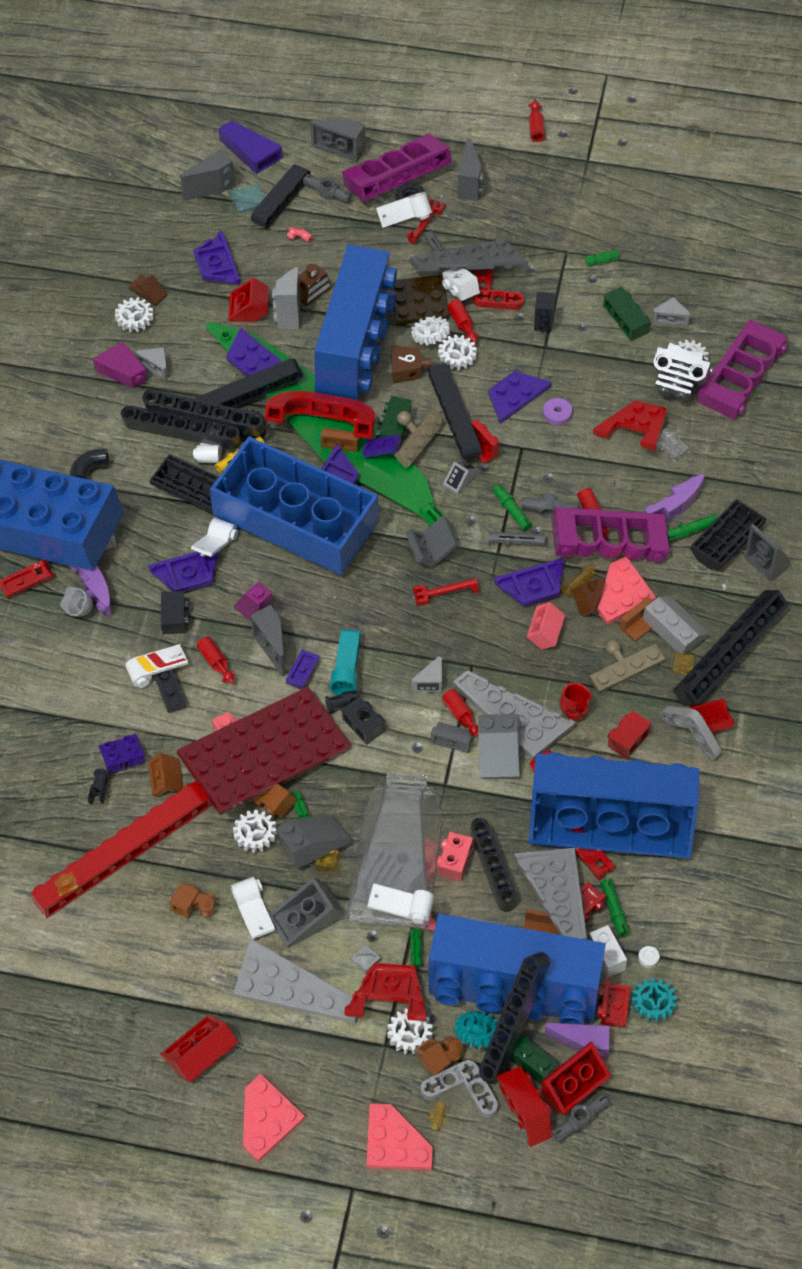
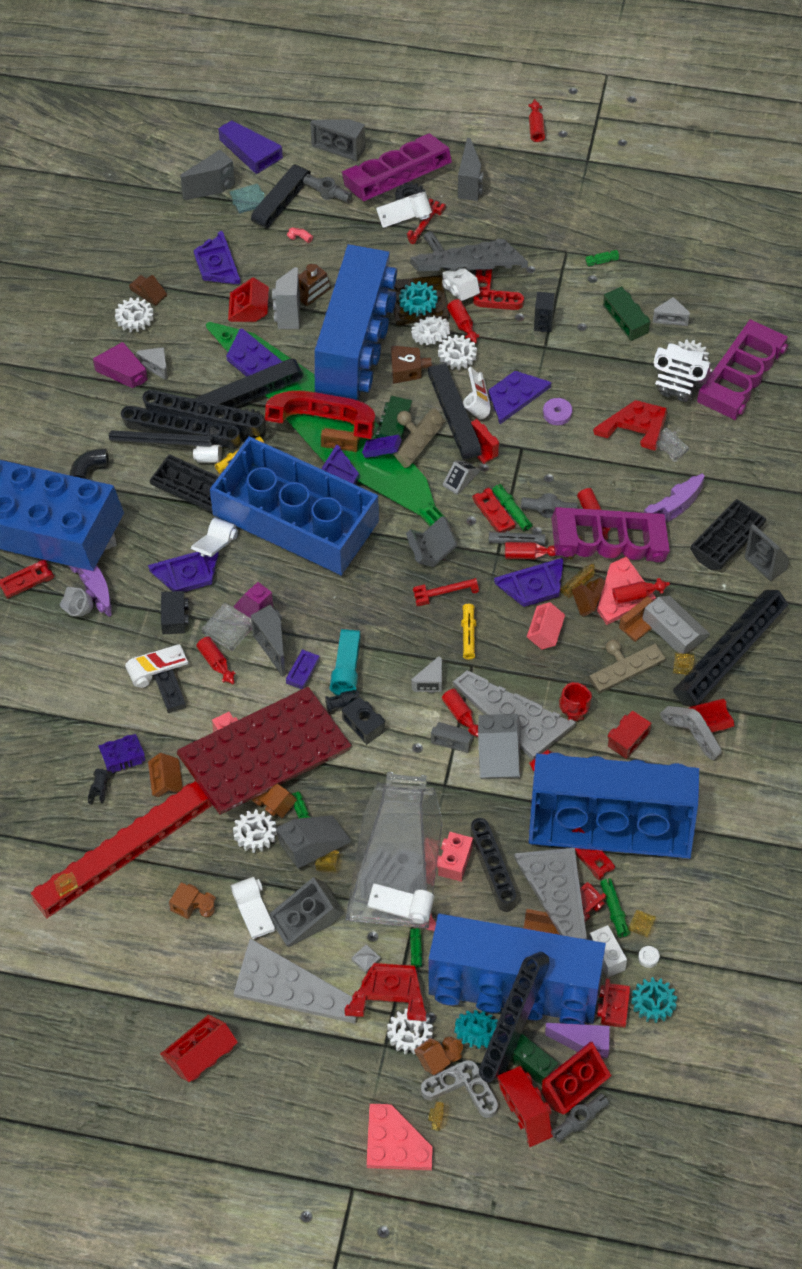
coral plate [243,1074,305,1163] -> none
green pin [667,513,718,542] -> none
none -> black axle [109,430,213,447]
none -> clear plate [202,603,252,651]
none -> teal gear [399,281,437,316]
none -> yellow pin [461,604,476,660]
none -> white door [463,367,490,420]
none -> red plate [472,487,515,532]
none -> red wheel [505,542,556,559]
none -> red wheel [612,578,670,605]
none -> clear yellow plate [629,909,656,937]

